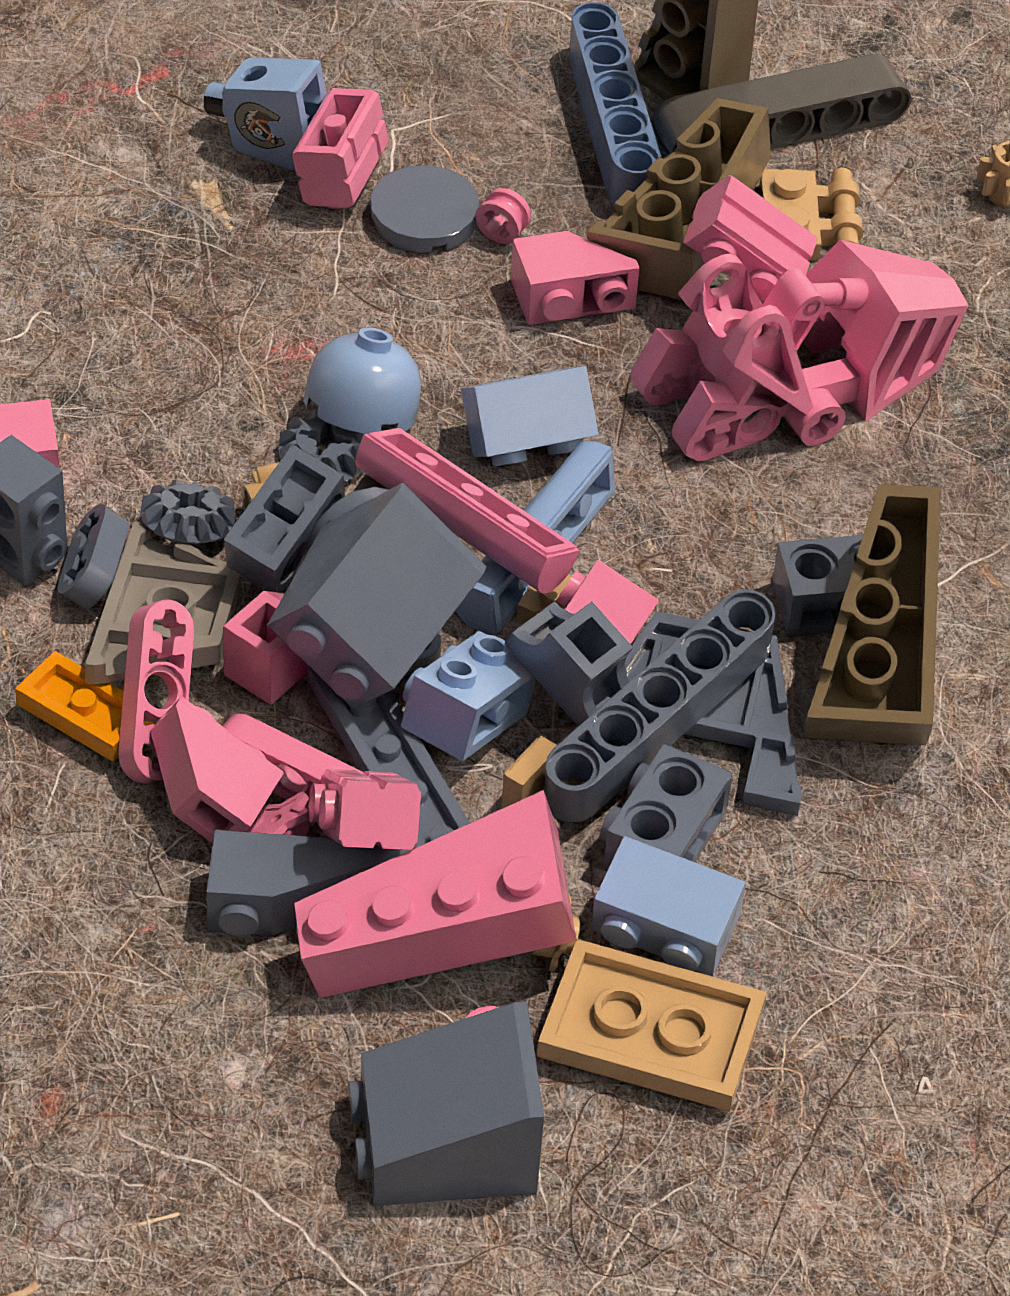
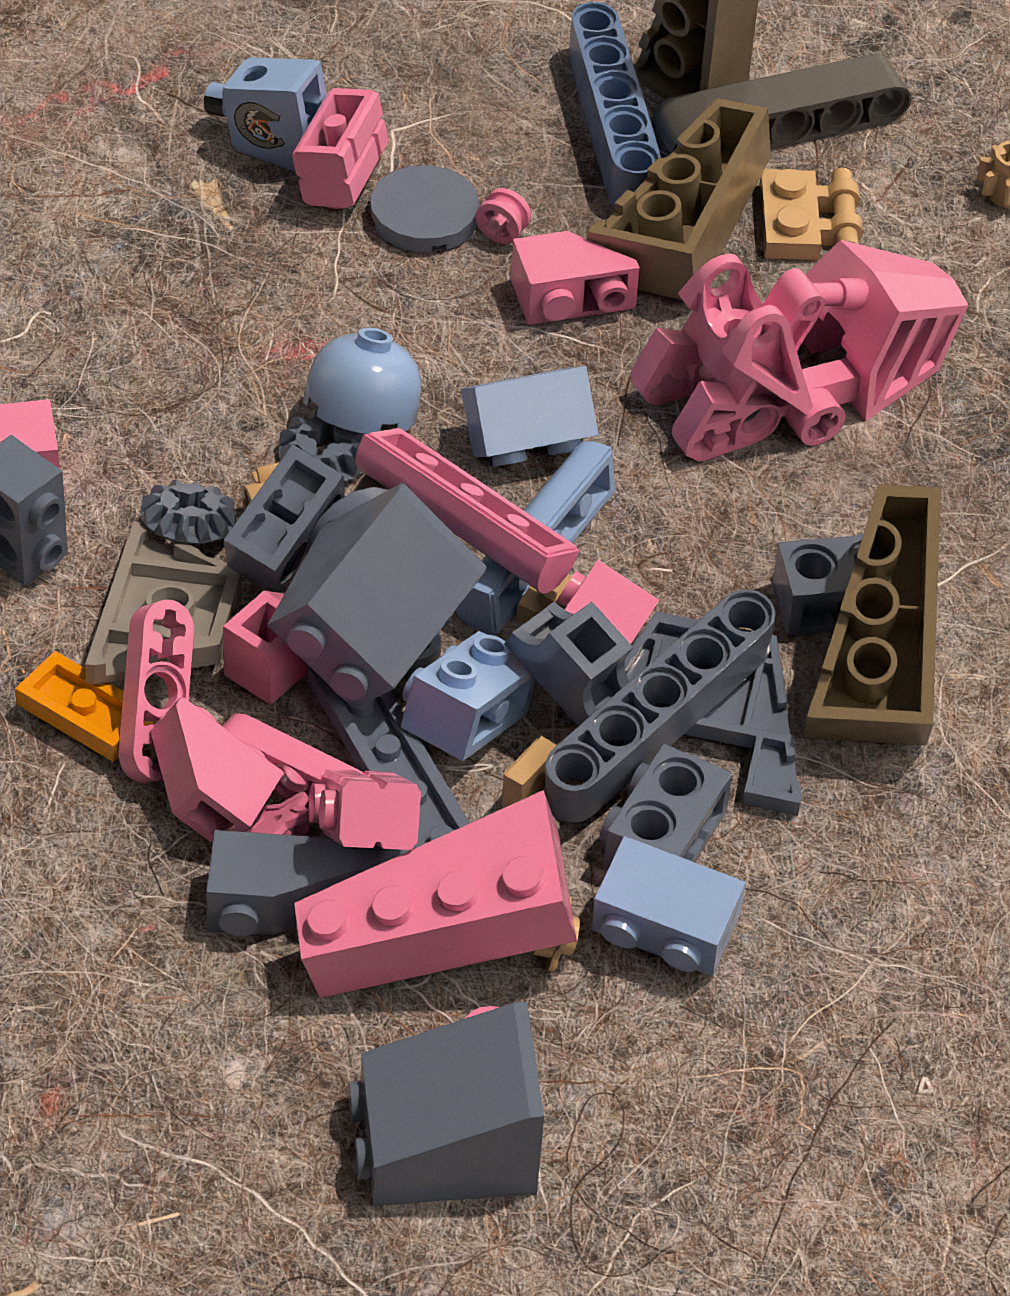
sand blue beam [57,504,129,610] -> none
tan plate [537,939,767,1112] -> none
bright pink brick [683,175,818,301] -> none

